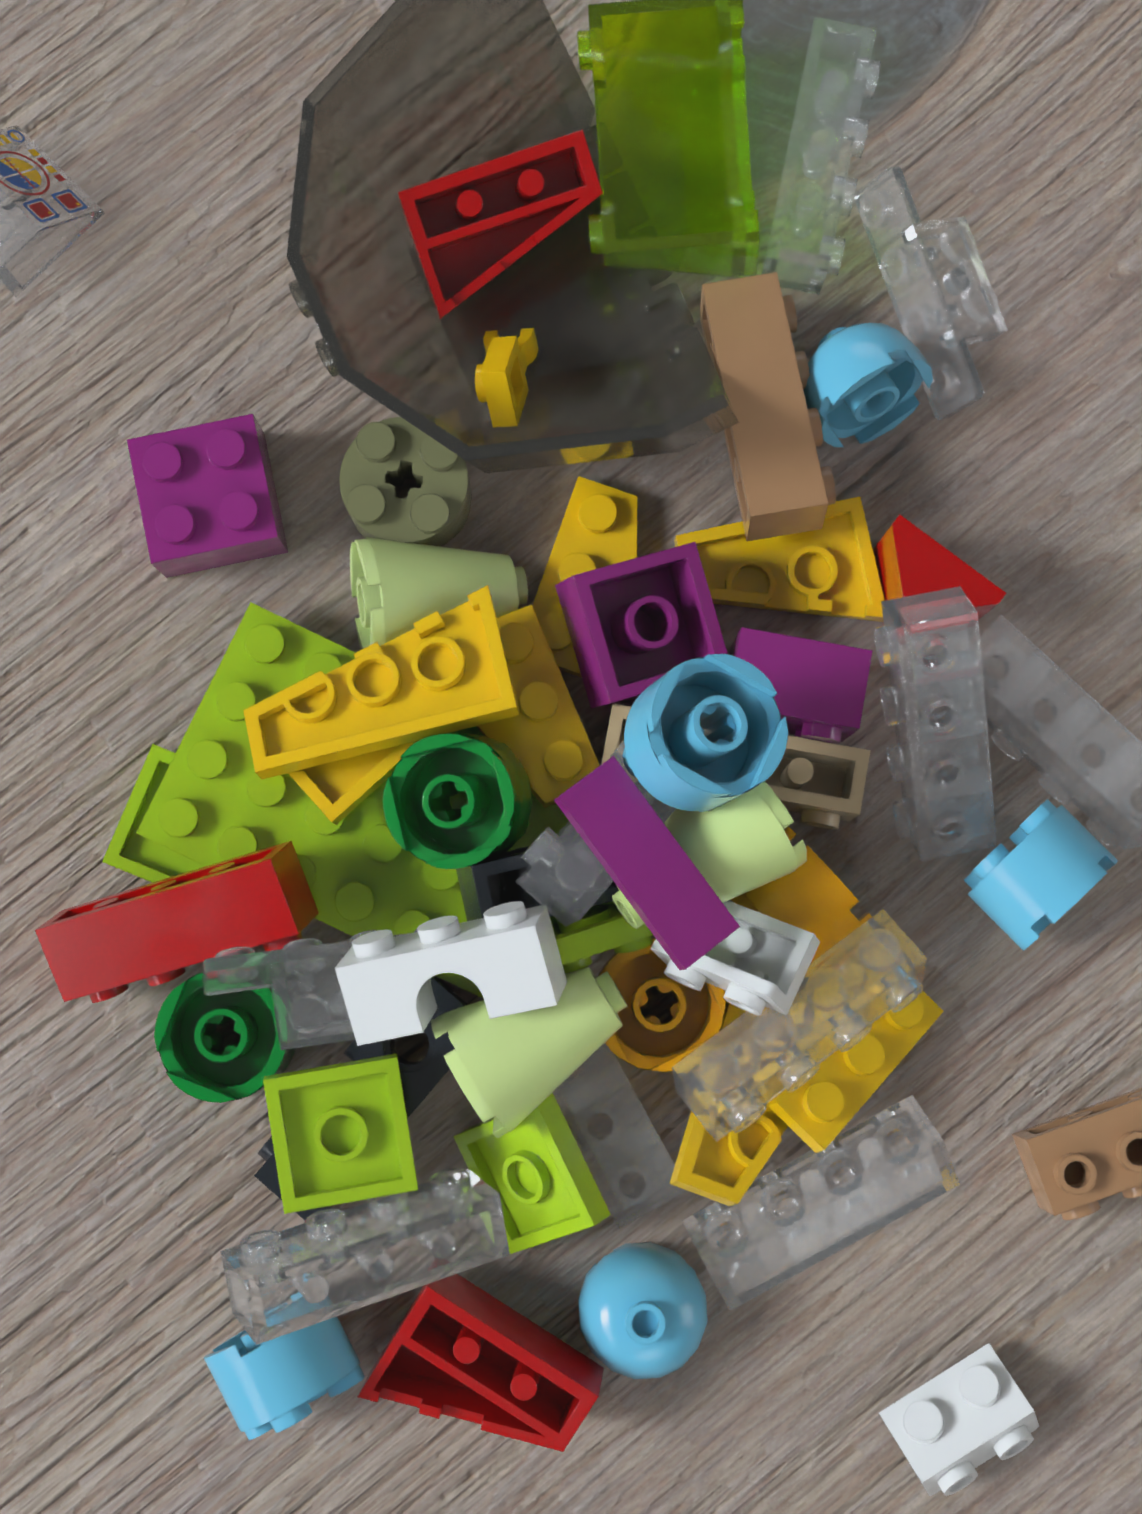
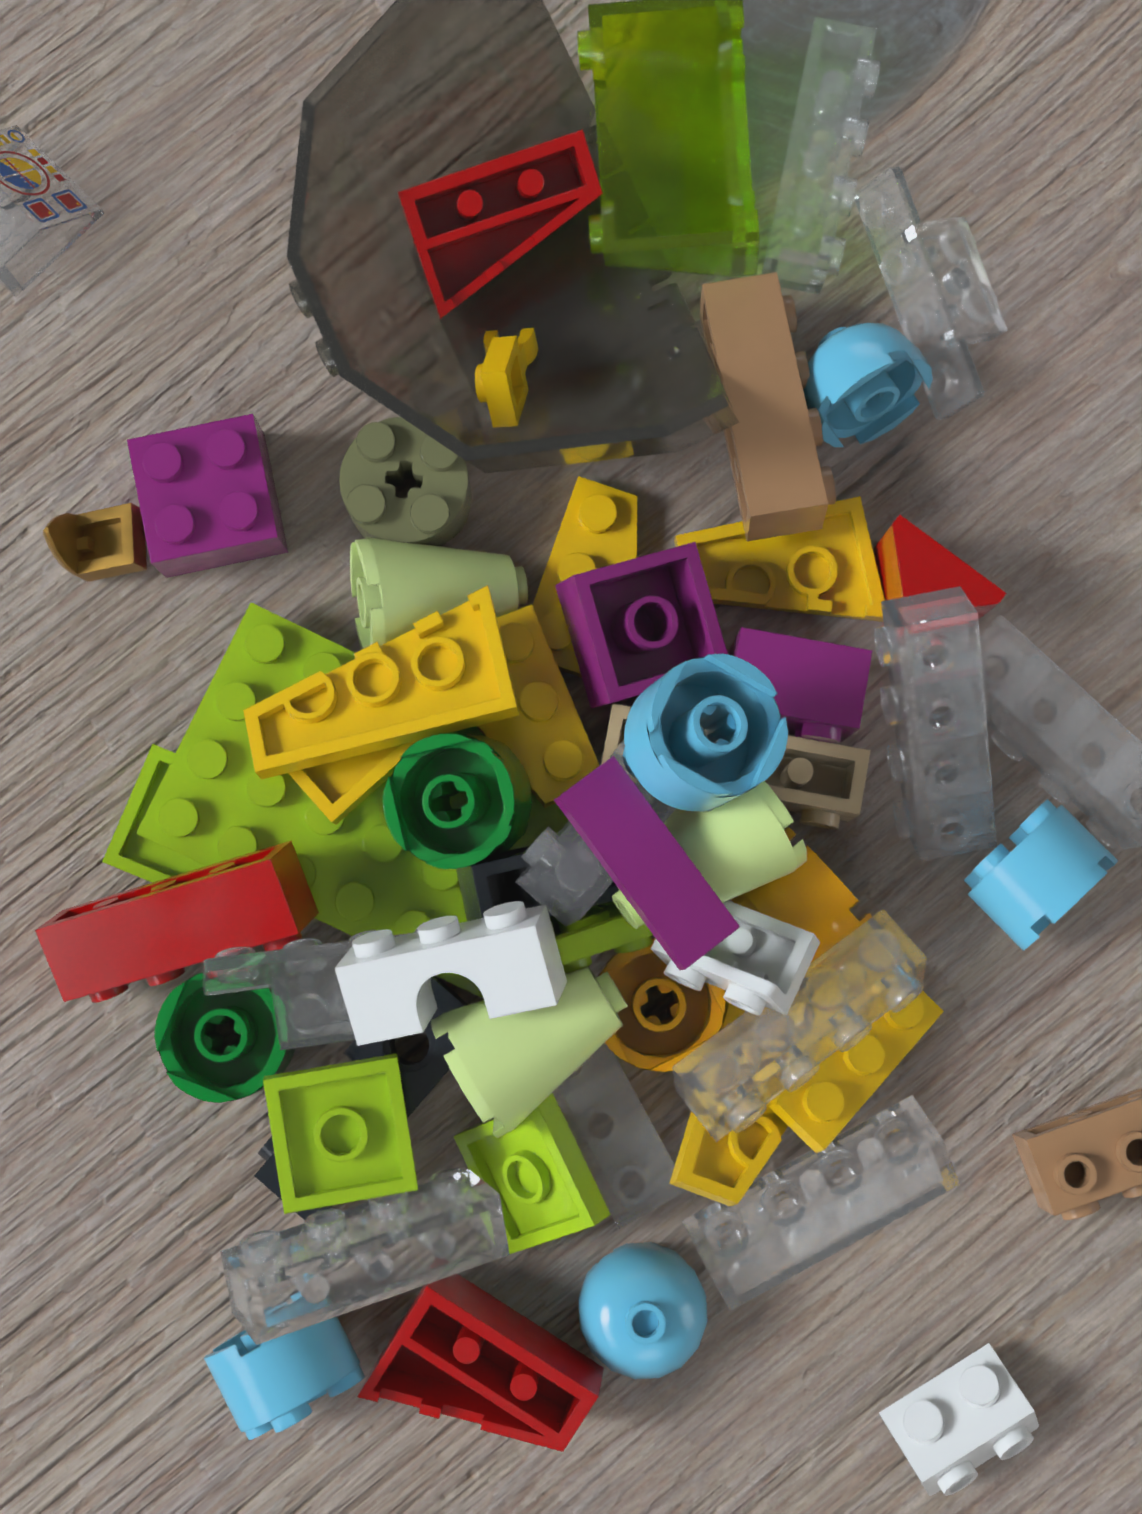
none -> pearl gold plate [43,503,147,582]

